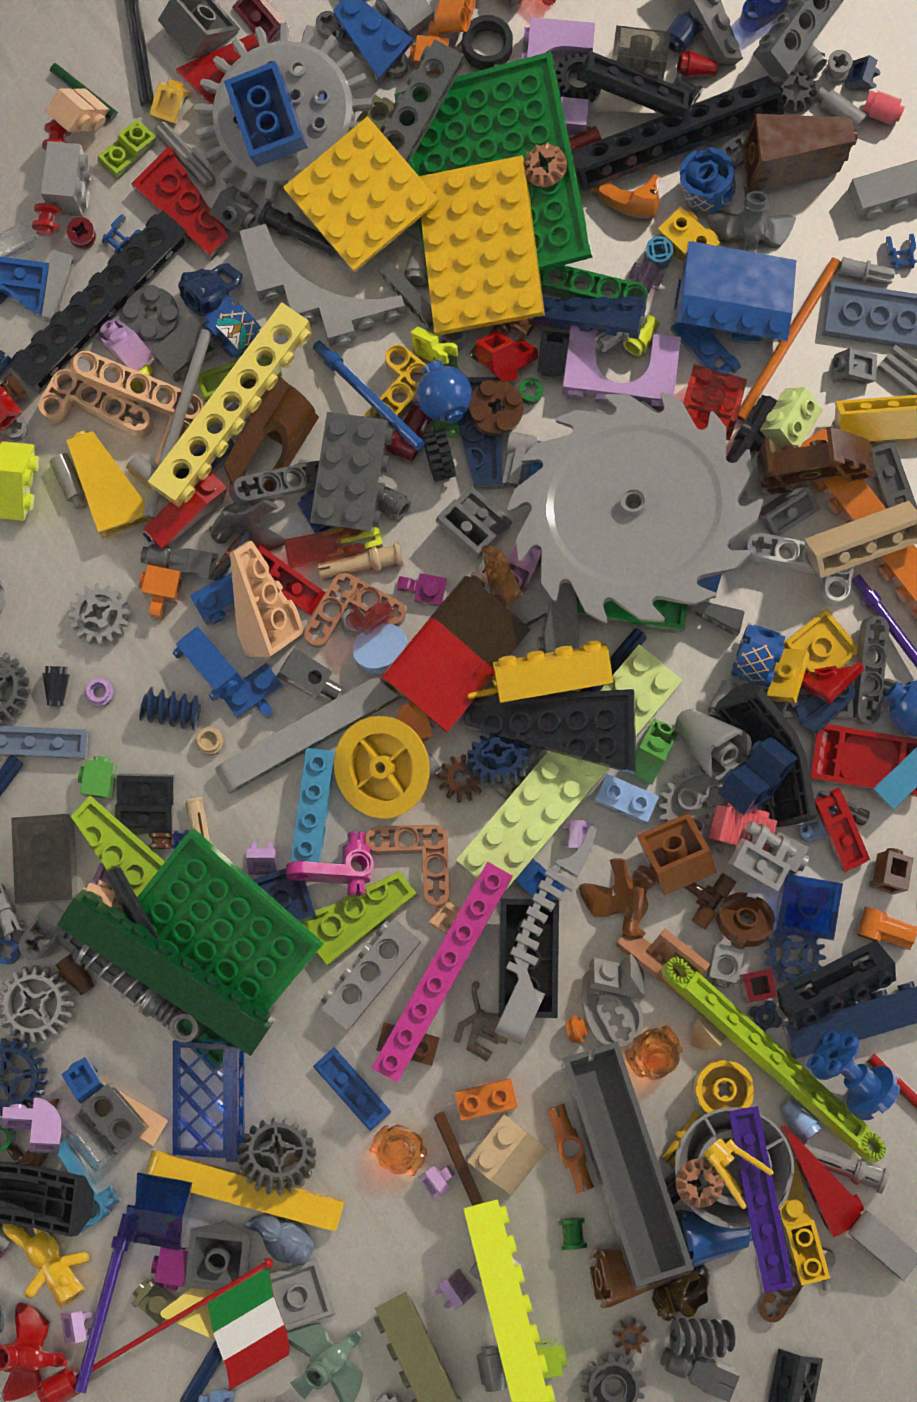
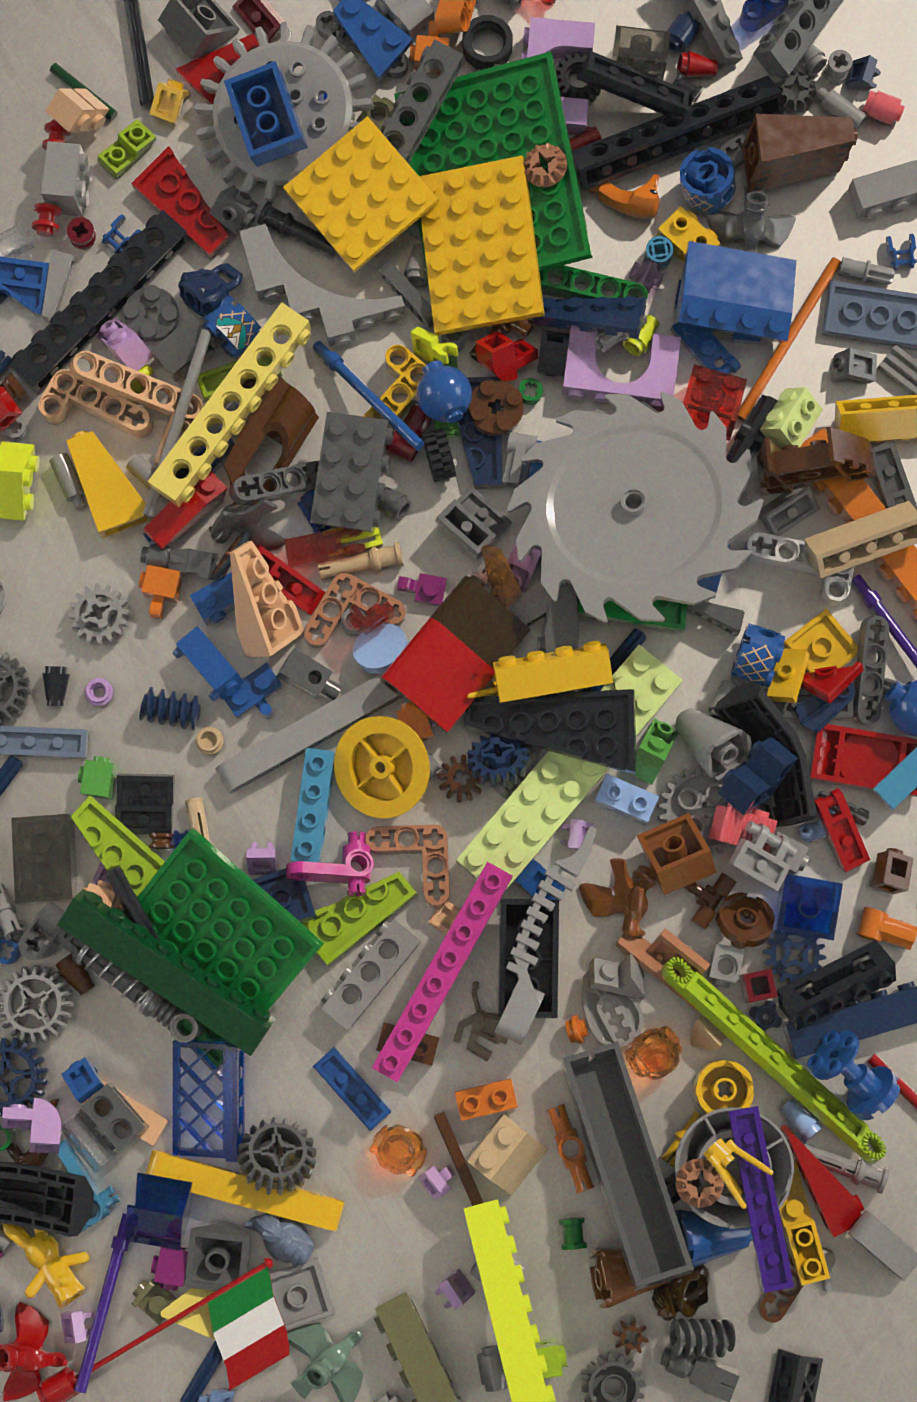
light grey axle [154,122,216,188] -> none

